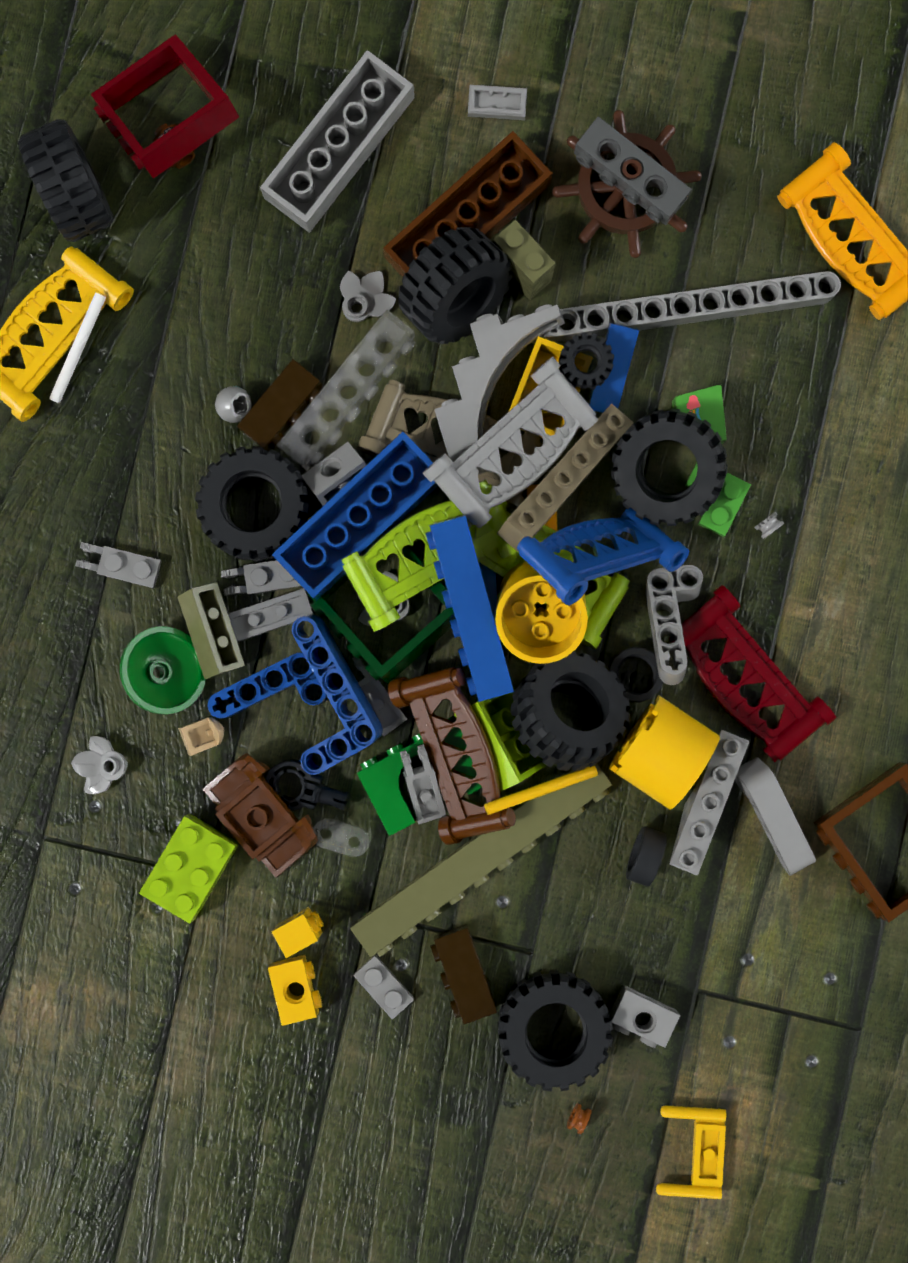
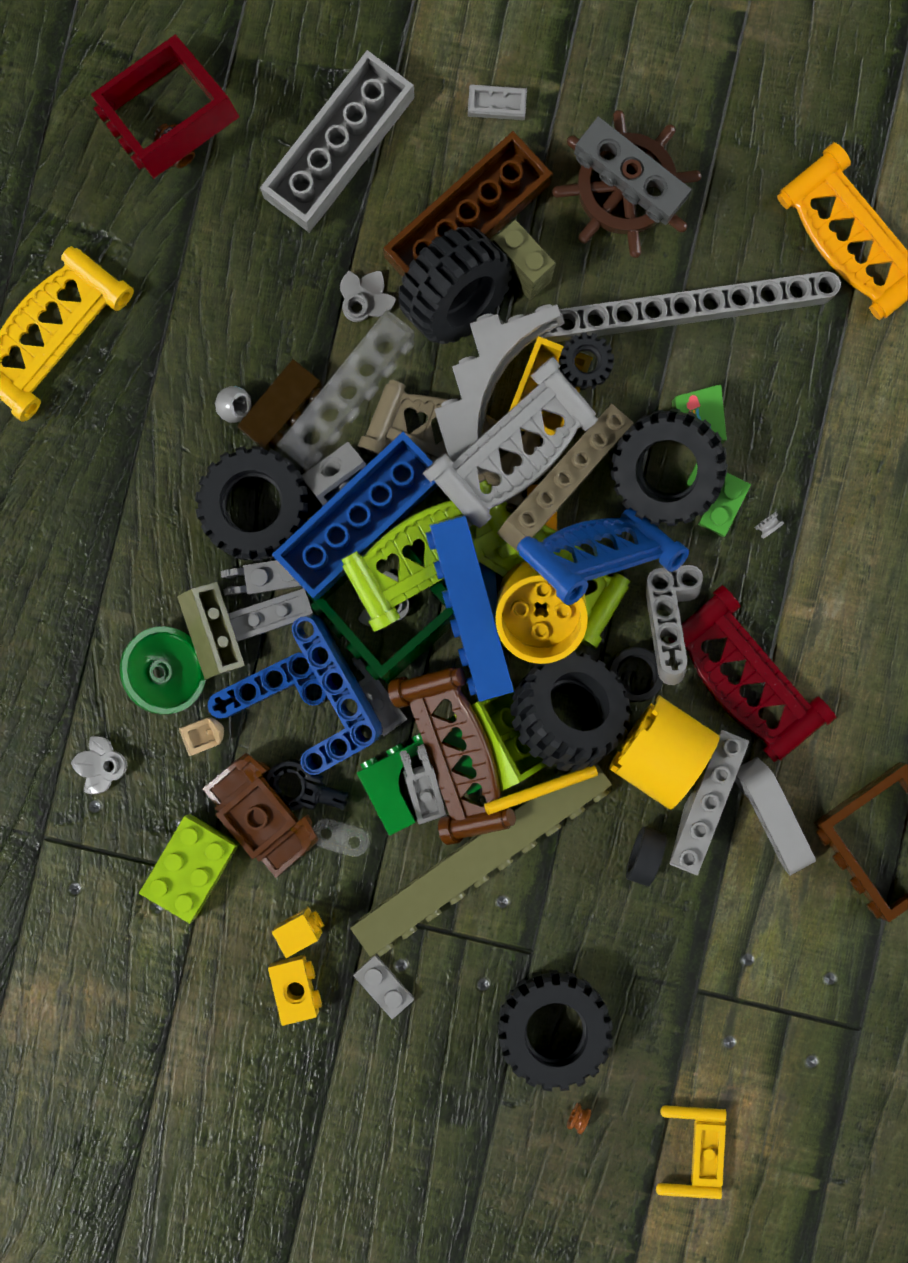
black tyre [18,119,114,242] -> none
white bar [49,292,106,403] -> none
light grey hinge [75,542,162,589] -> none
dark brown brick [430,924,497,1025] -> none
blue tile [588,322,639,413] -> none
light grey brick [609,985,680,1048] -> none

